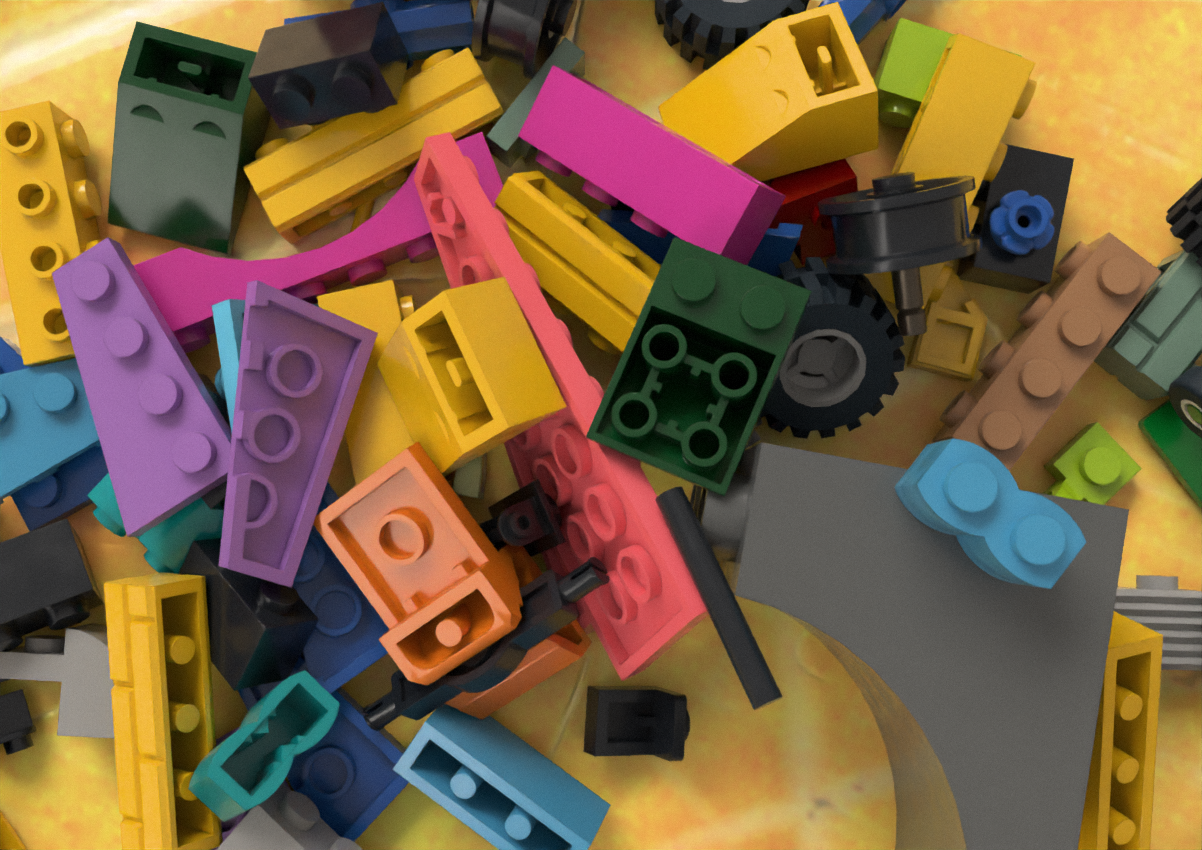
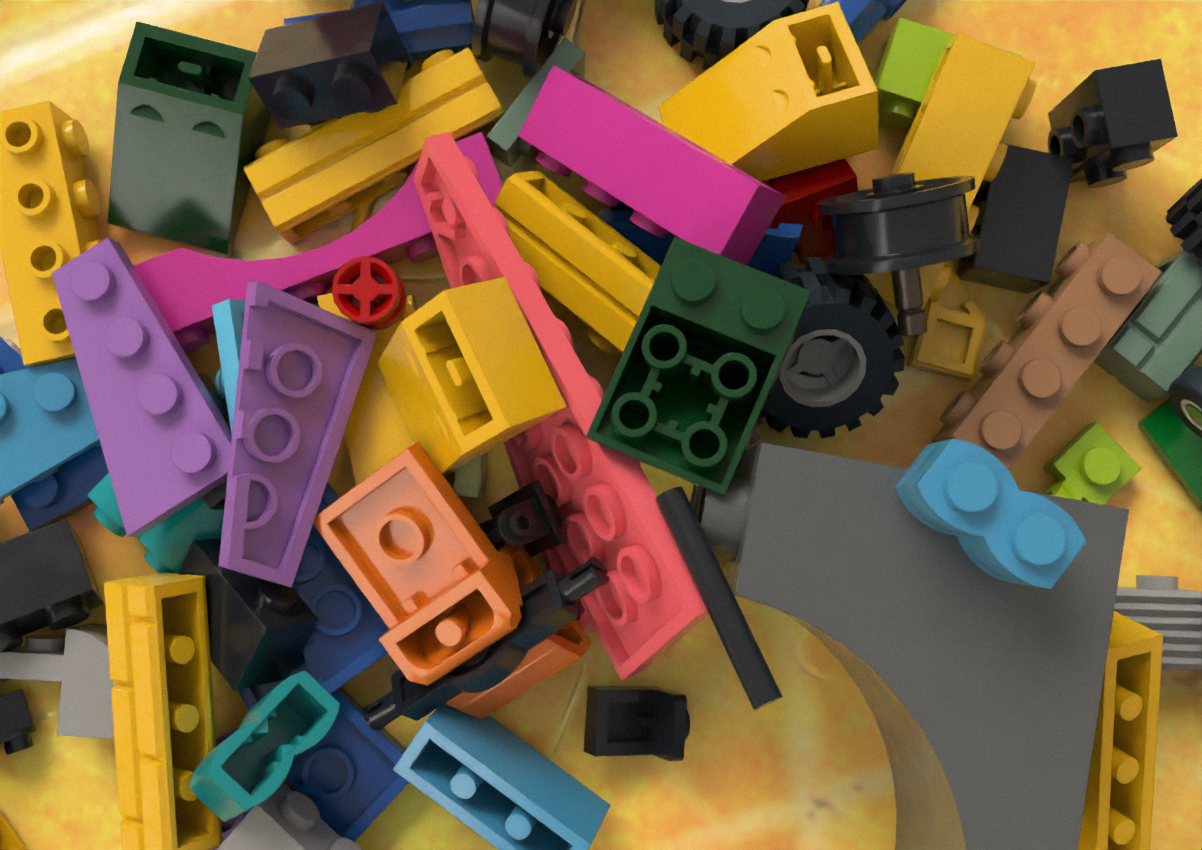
blue plate [989,190,1055,255] -> none
none -> red wheel [332,256,407,331]
none -> black brick [1048,59,1178,188]

